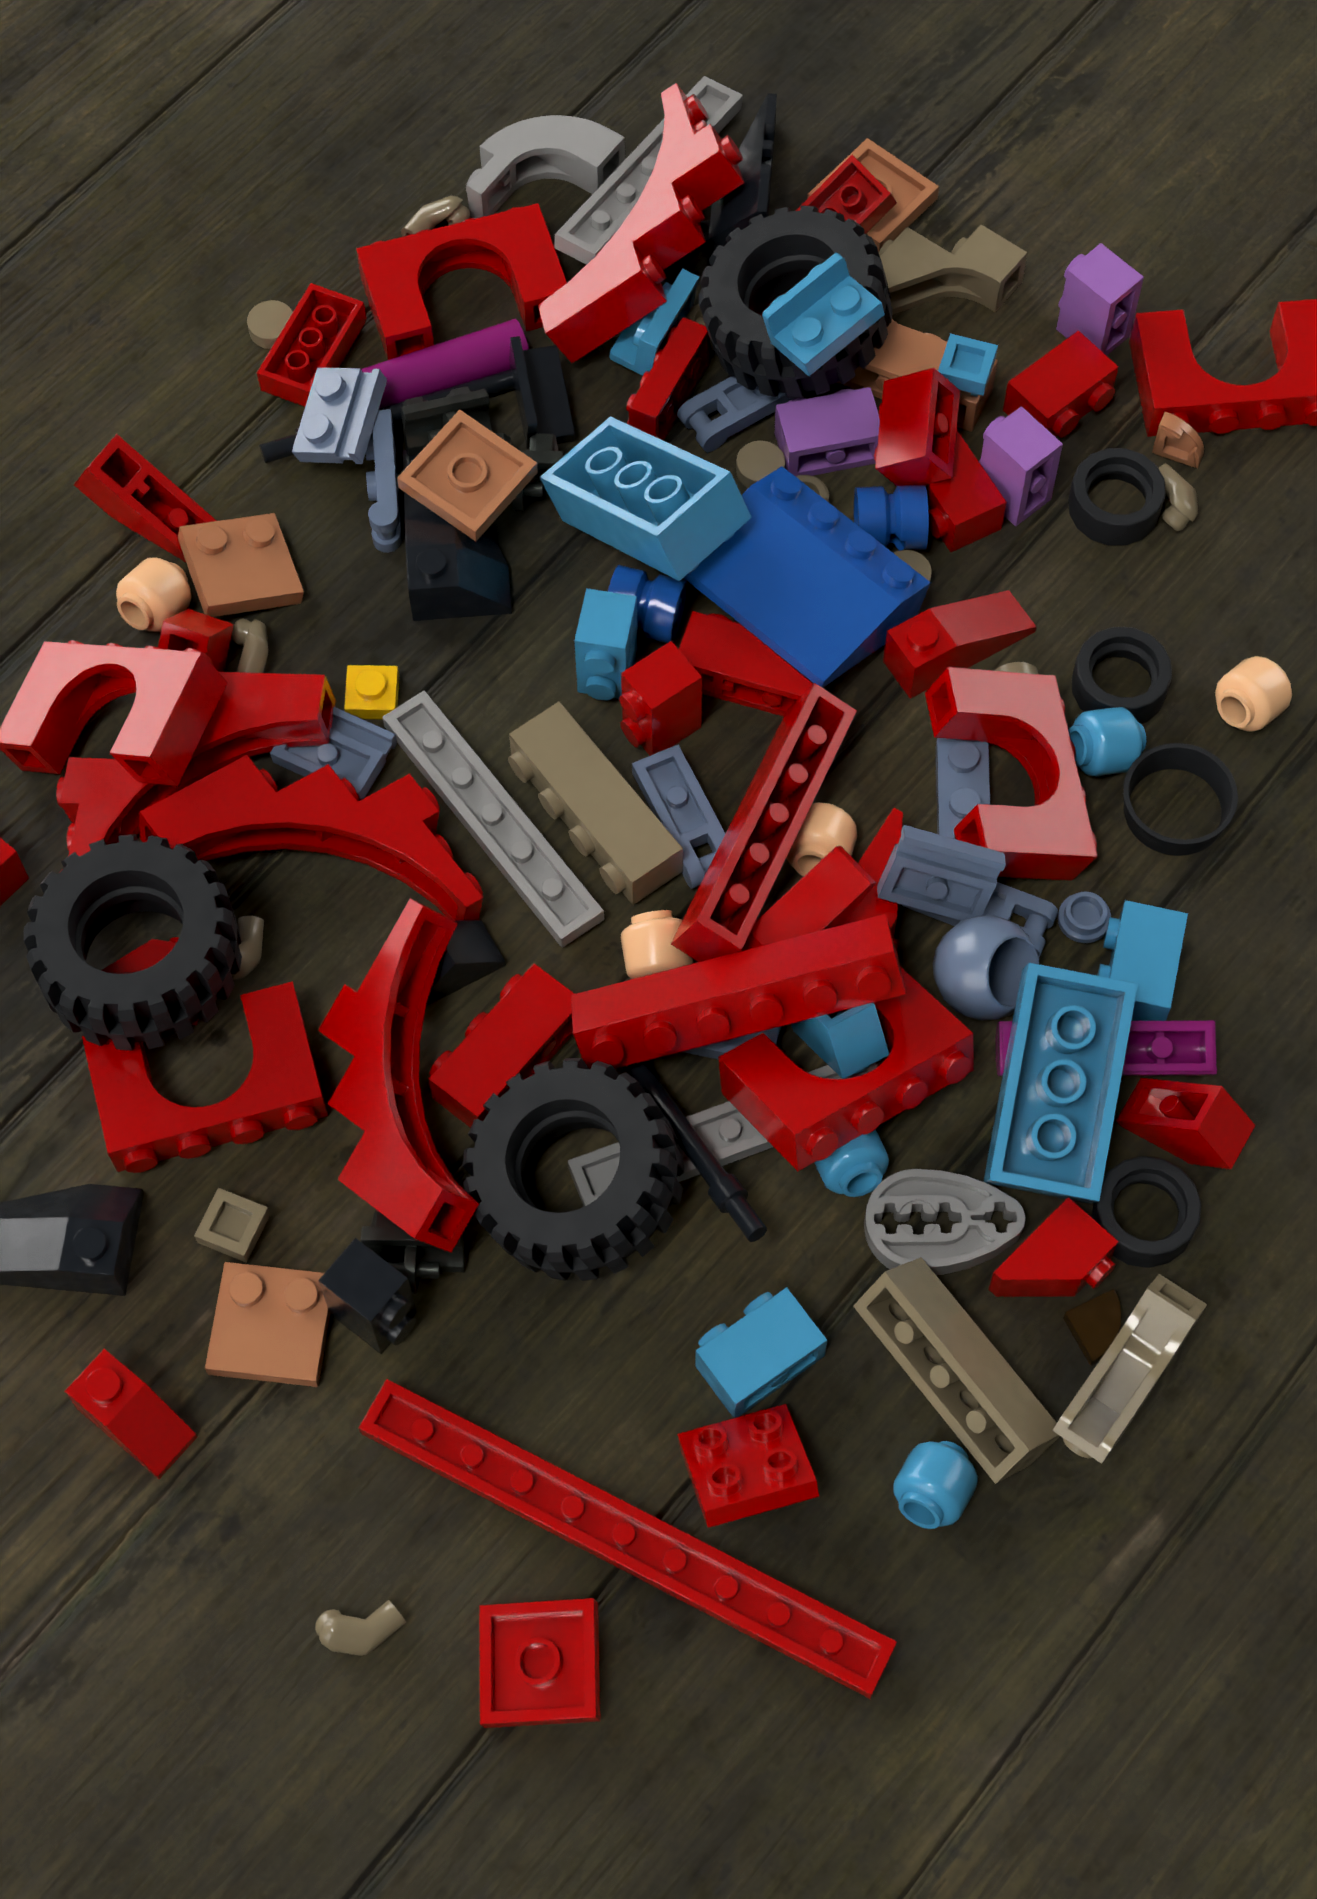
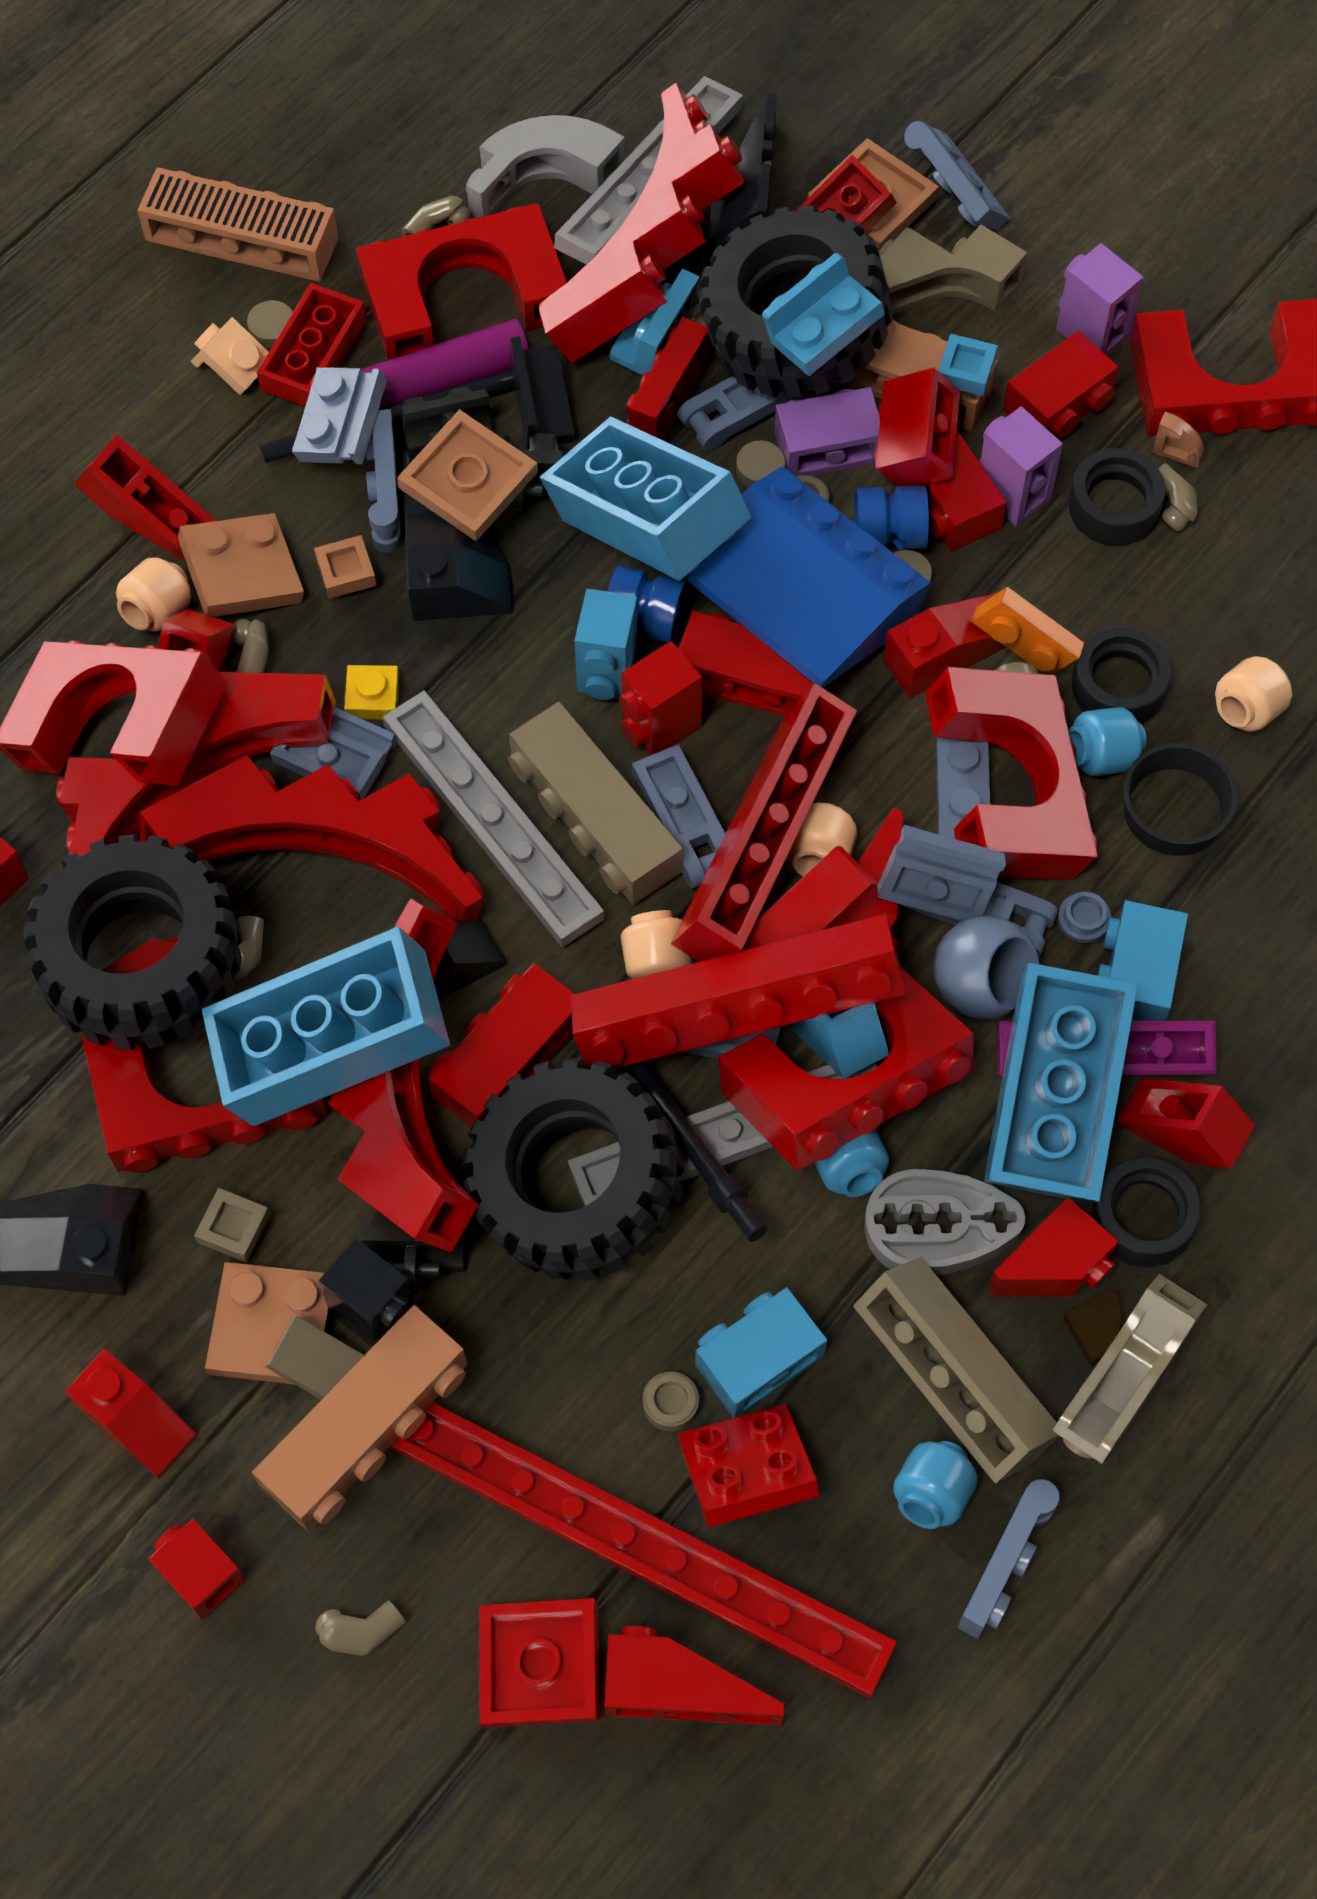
none -> nougat brick [137,167,339,282]
none -> red brick [148,1518,246,1621]
none -> light nougat bracket [190,317,269,395]
none -> dark azure brick [202,926,450,1126]
none -> nougat brick [251,1305,468,1532]
none -> dark tan tile [264,1315,365,1400]
none -> nougat plate [314,535,377,599]
none -> red slope [604,1626,784,1726]
none -> dark tan tile [643,1371,699,1432]
none -> sand blue plate [904,121,1010,231]
none -> sand blue plate [957,1479,1059,1639]
none -> orange plate [971,587,1084,675]

